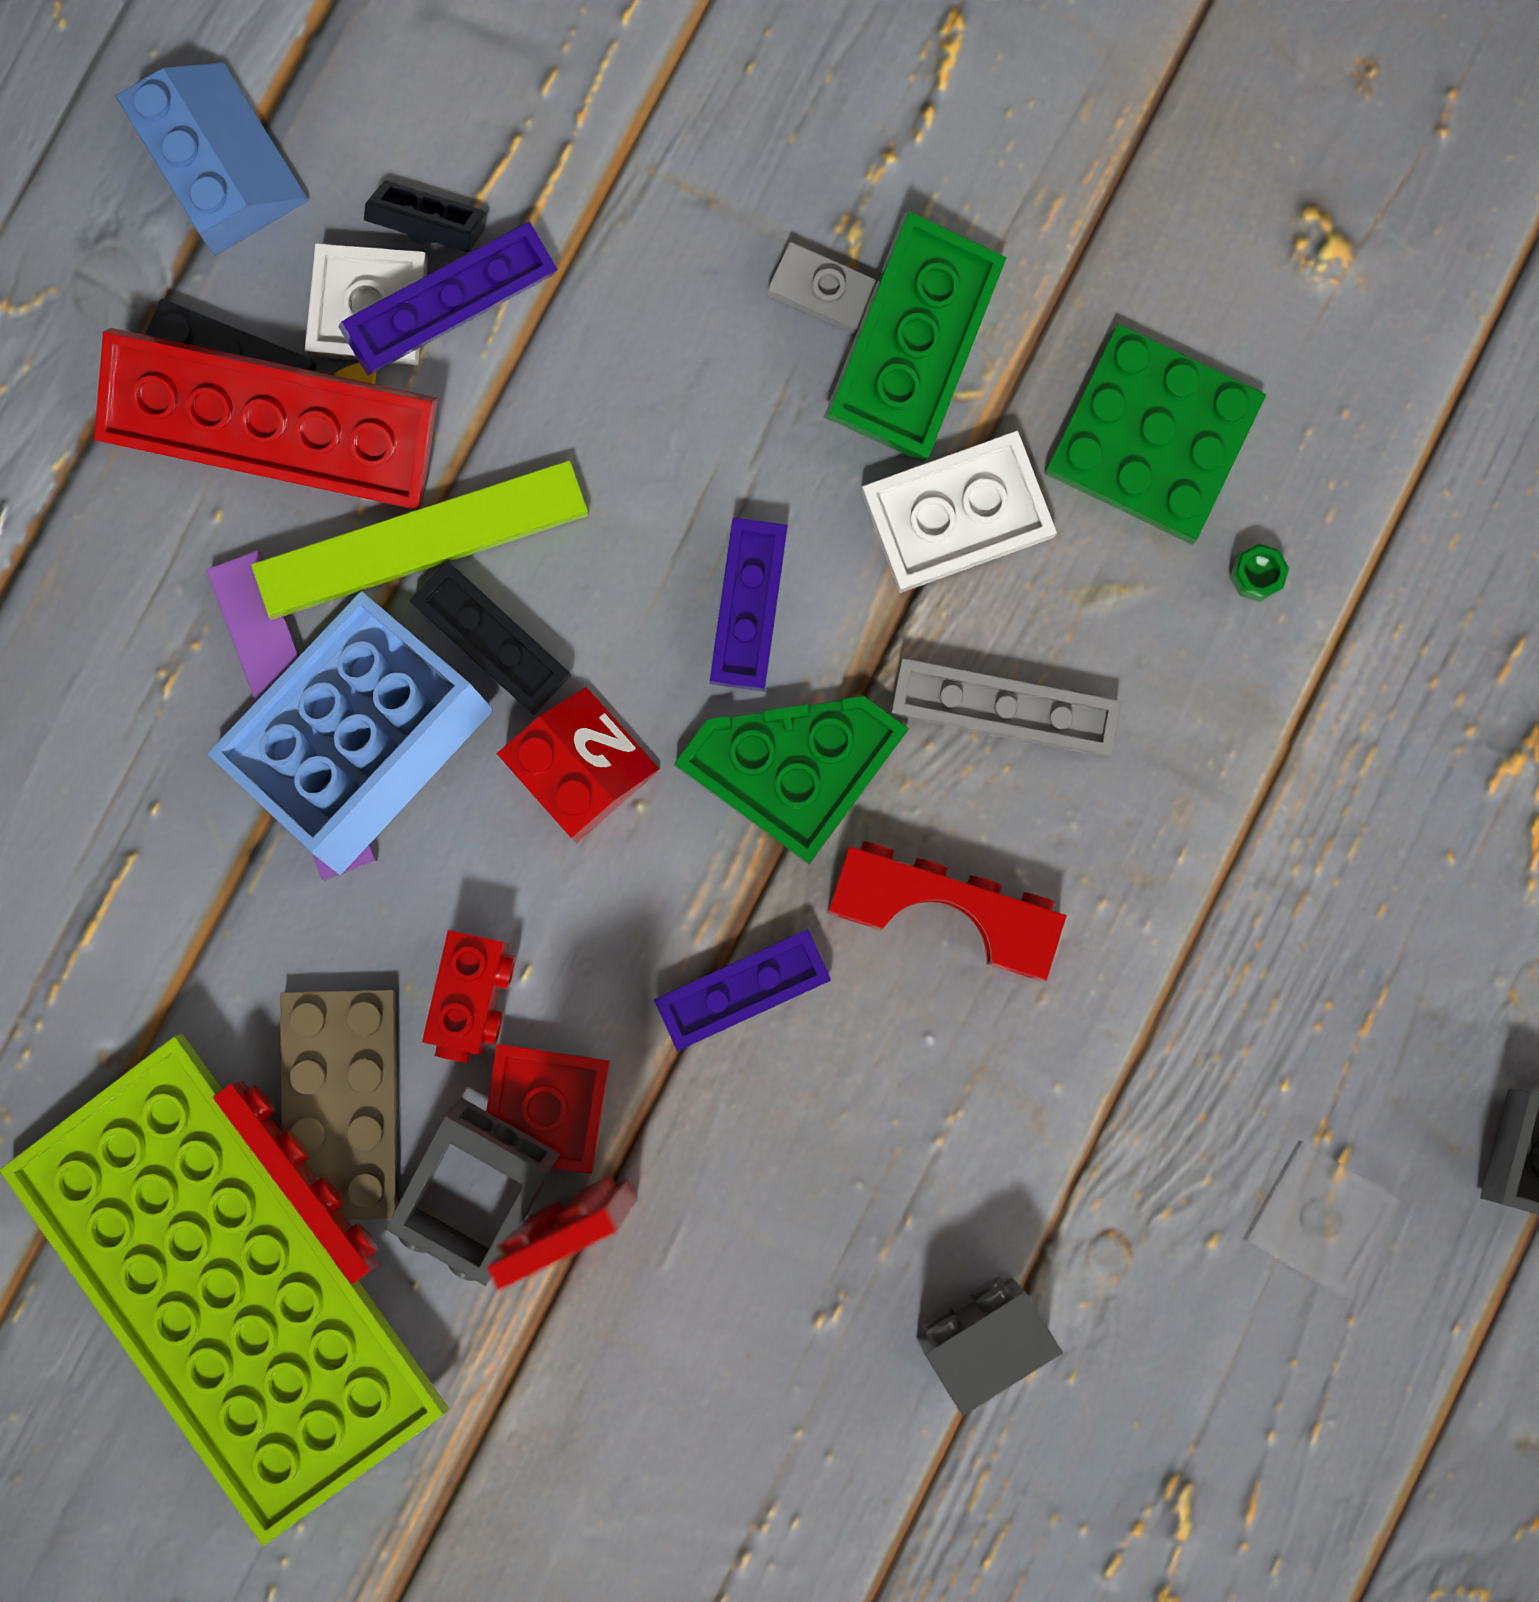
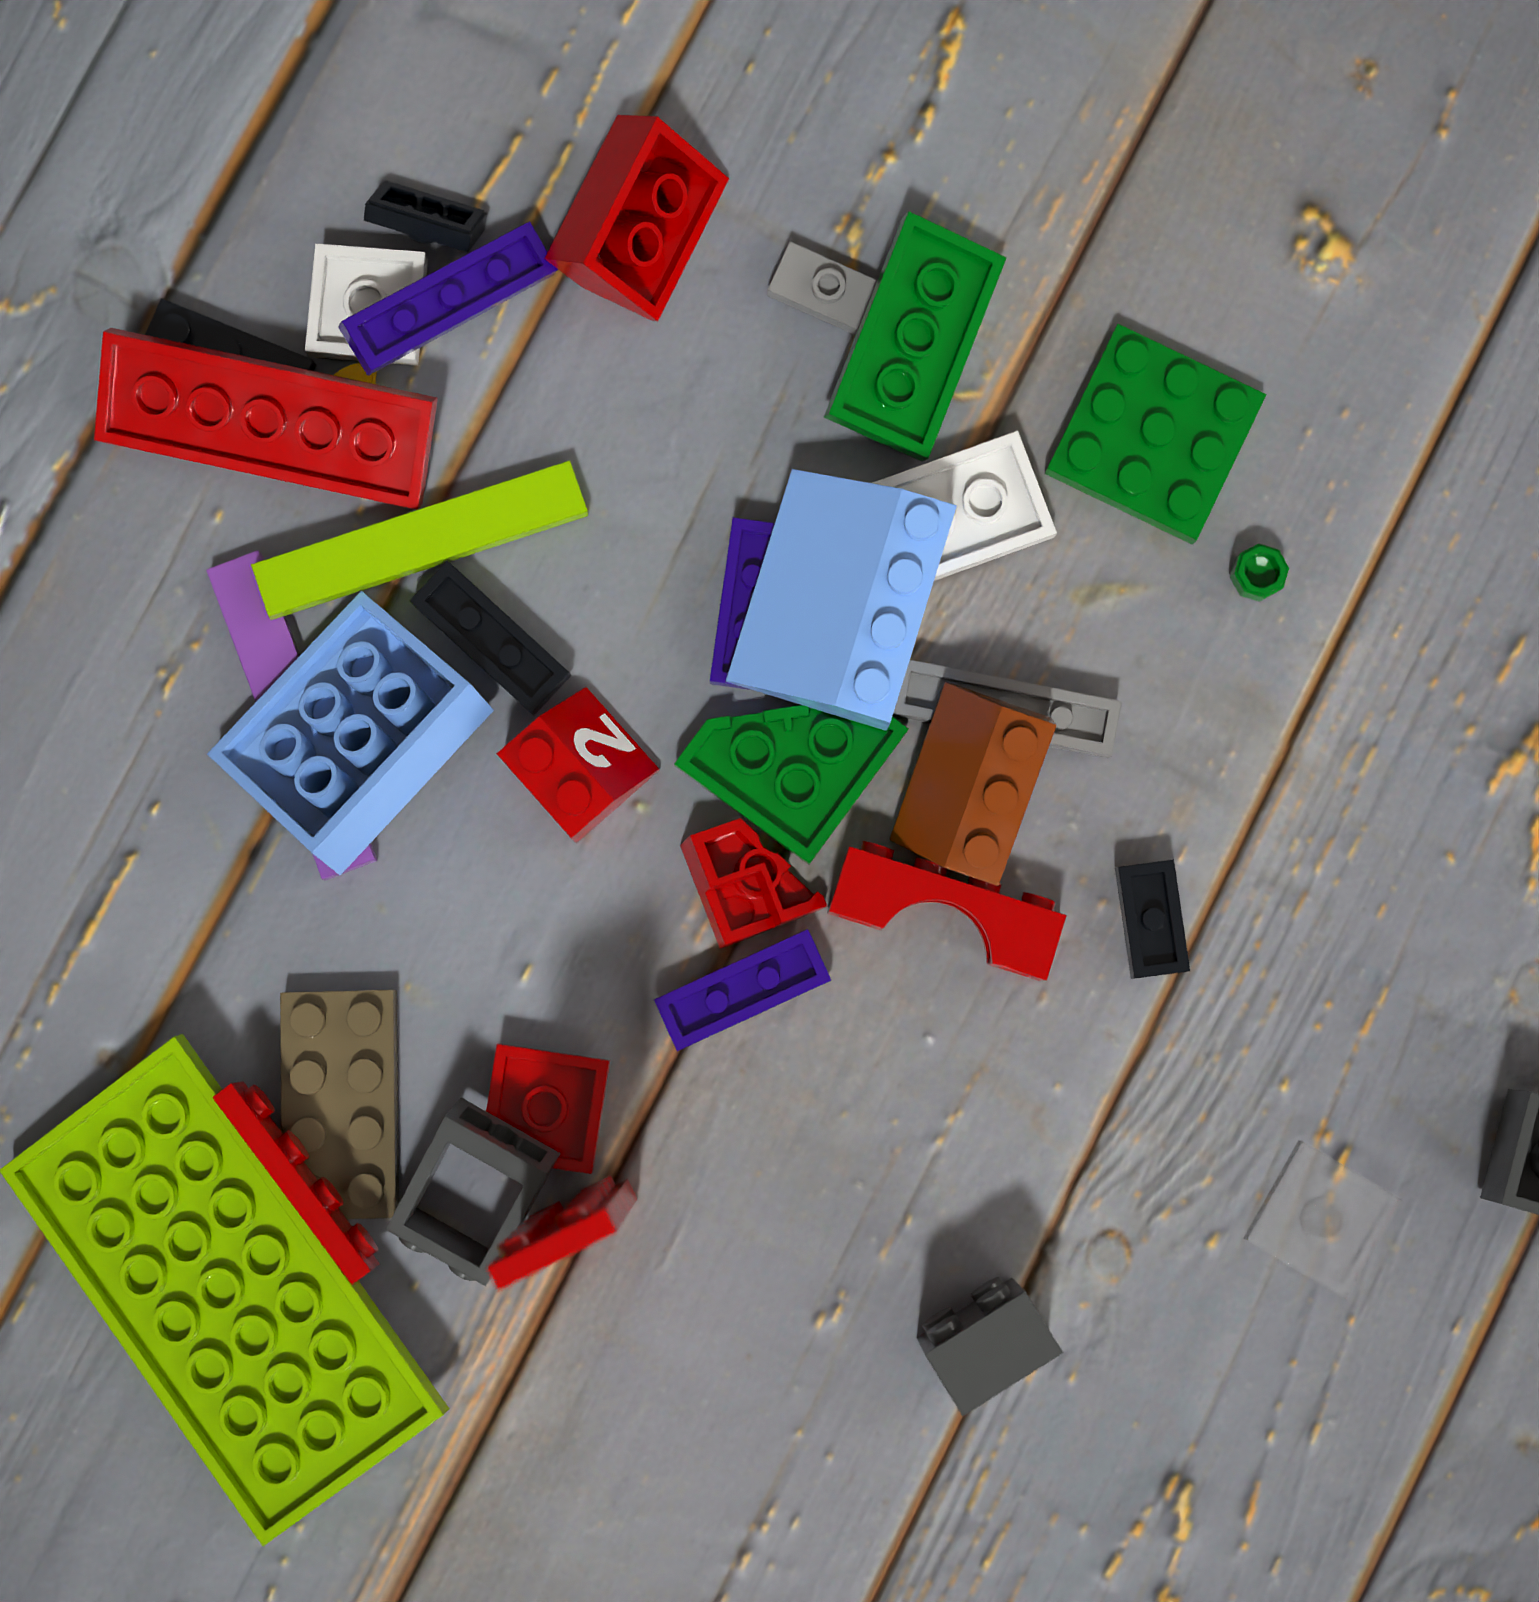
medium blue slope [115,62,308,256] -> none
red brick [422,930,516,1063] -> none
none -> red slope [545,115,729,322]
none -> red slope [680,818,827,949]
none -> light blue slope [726,469,957,731]
none -> dark orange slope [889,681,1057,886]
none -> black plate [1115,859,1190,979]

